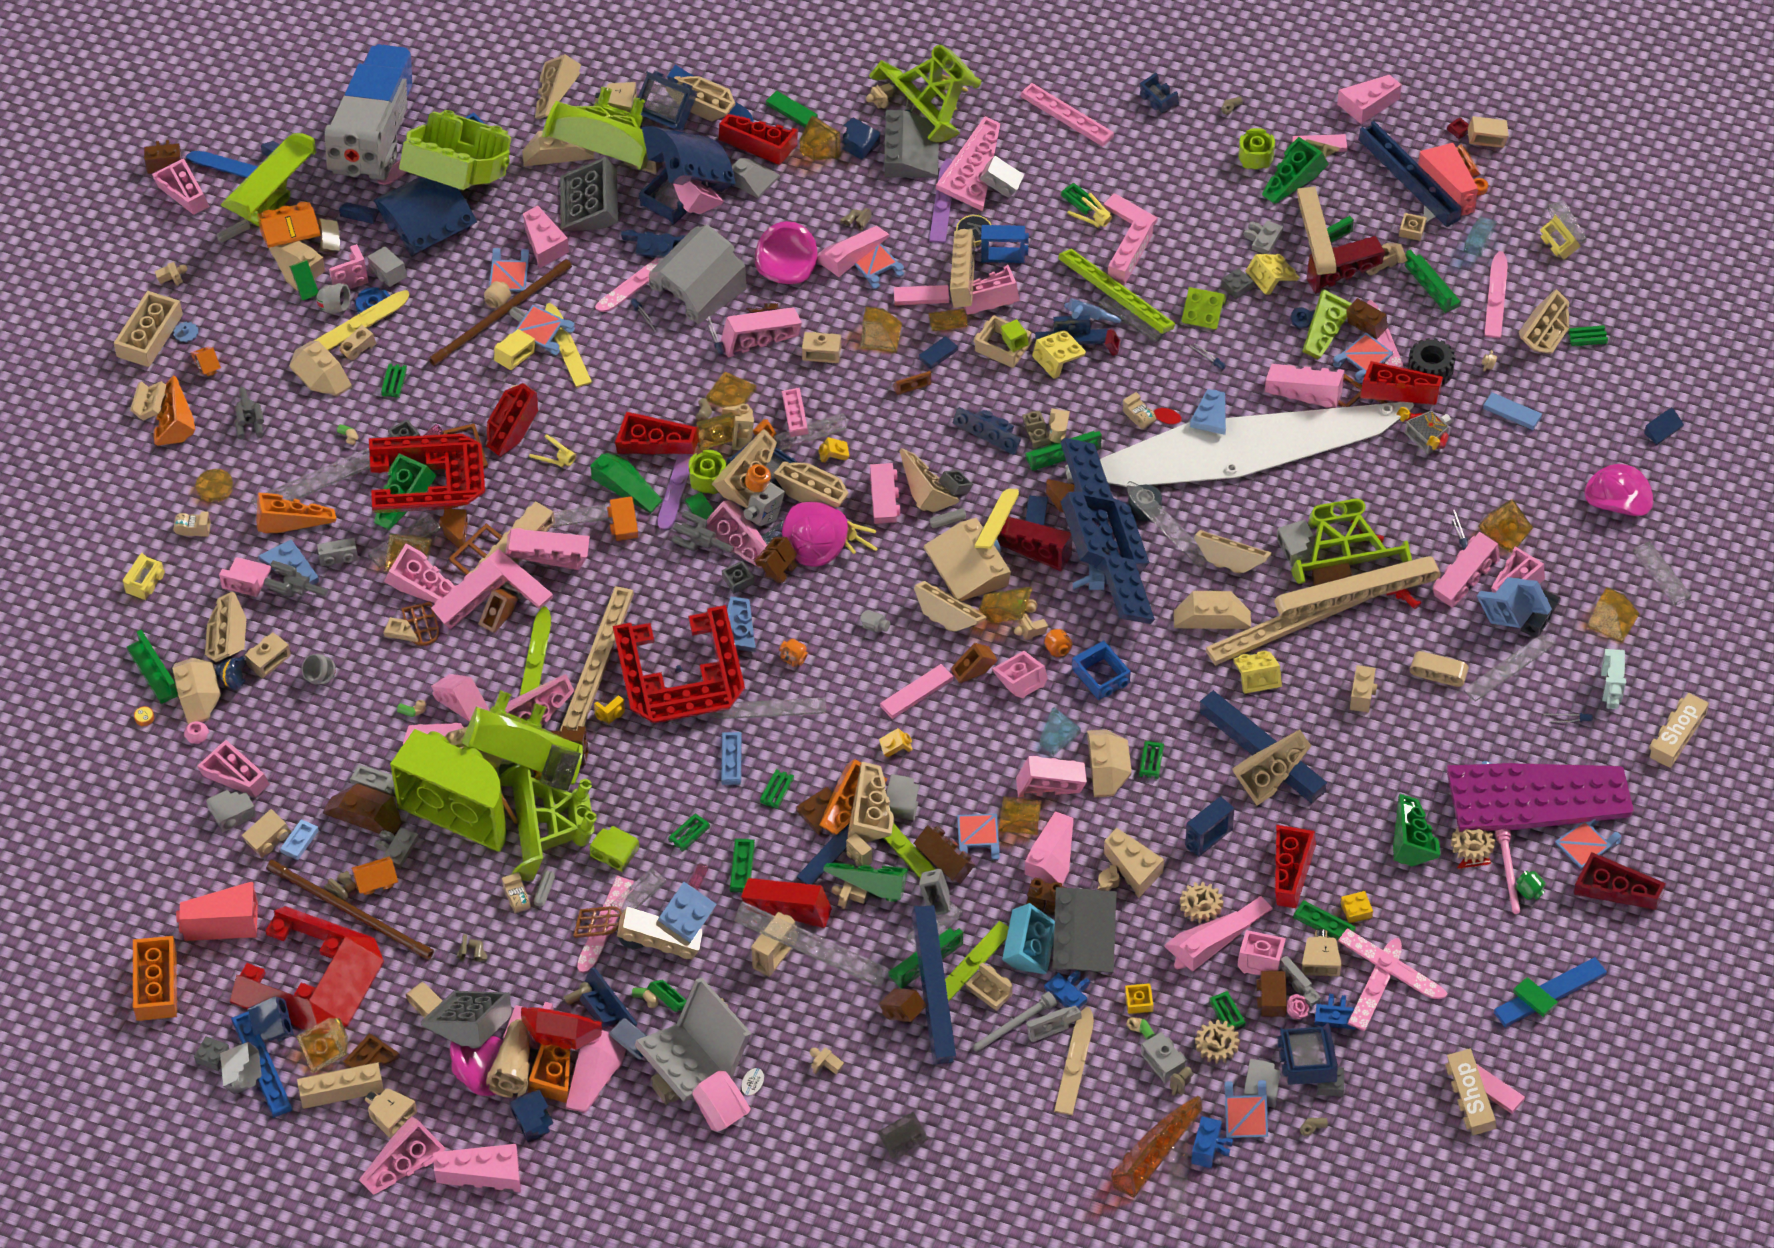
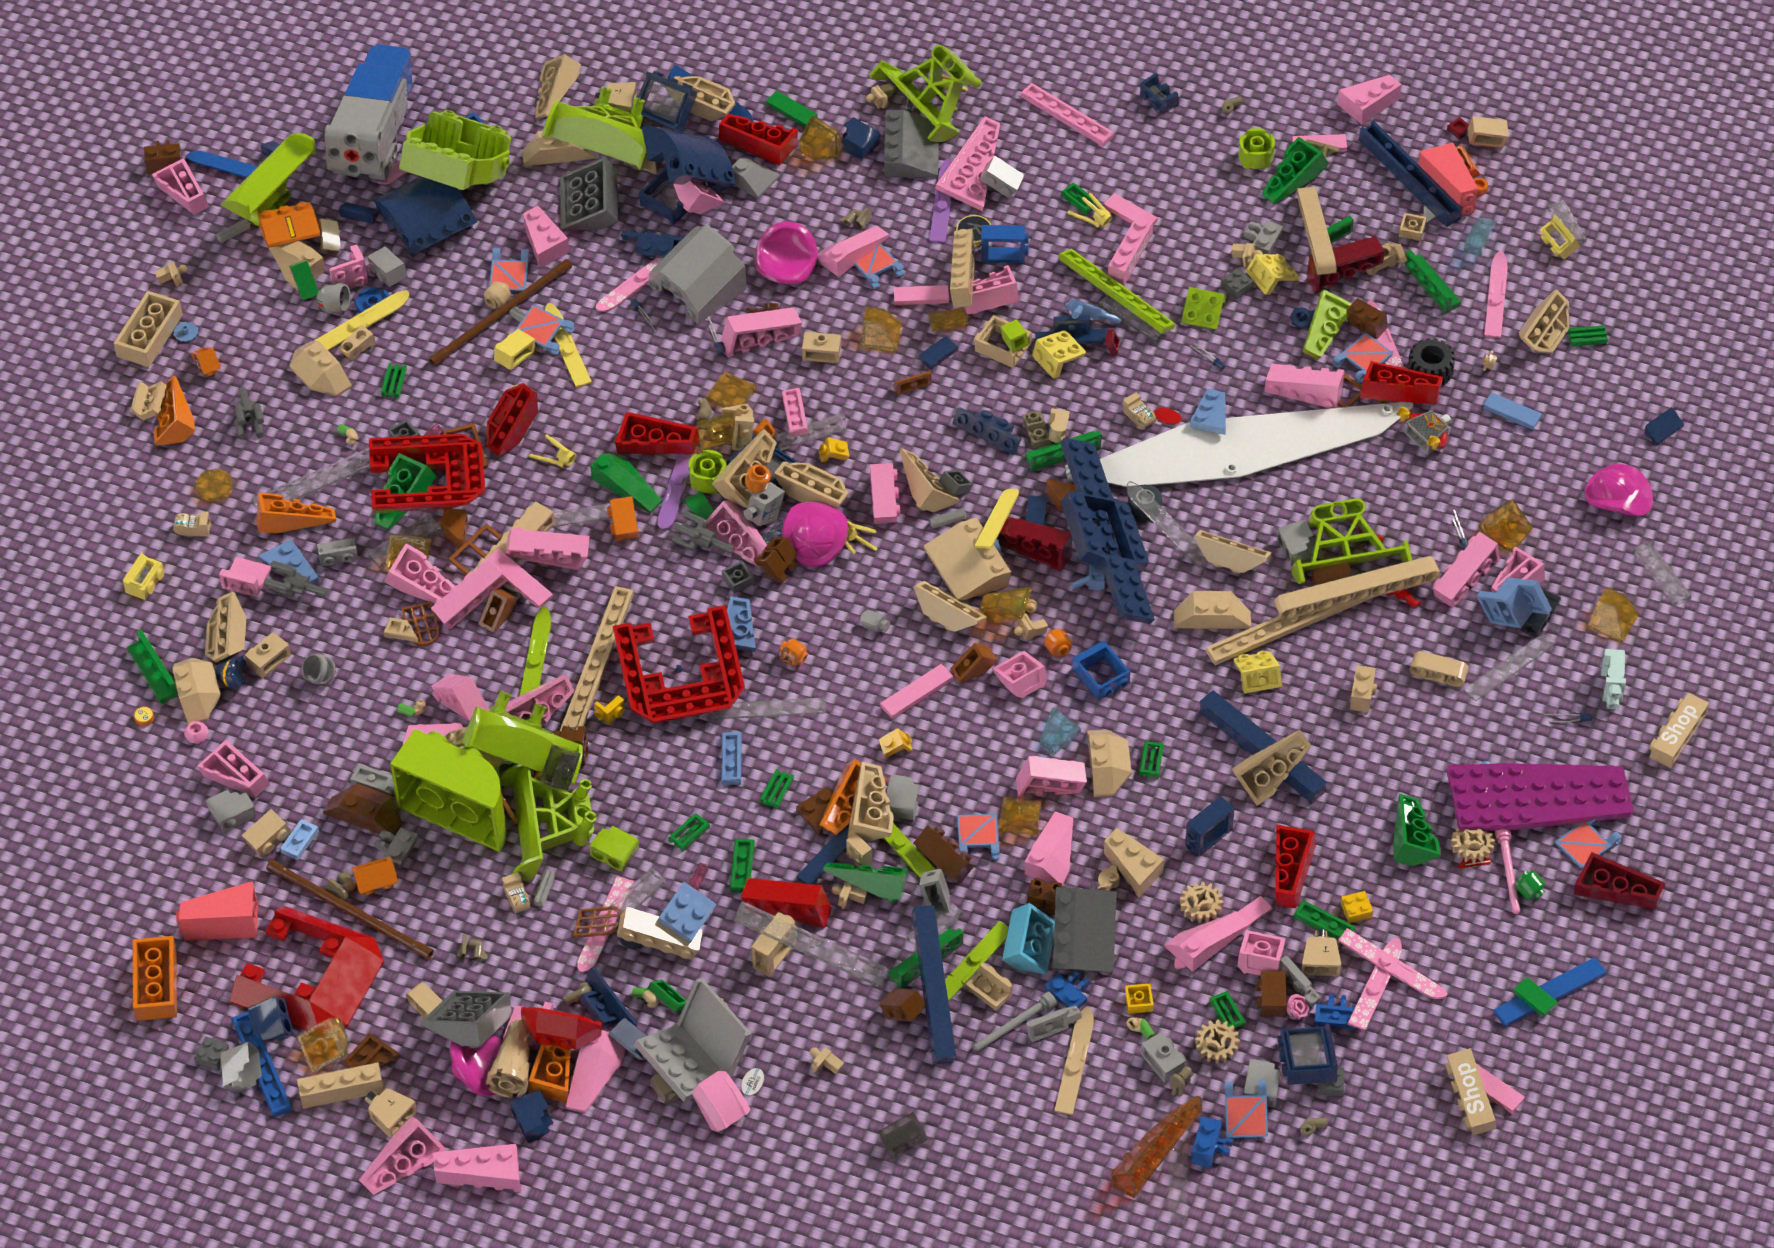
none -> tan piece [1231,243,1263,268]

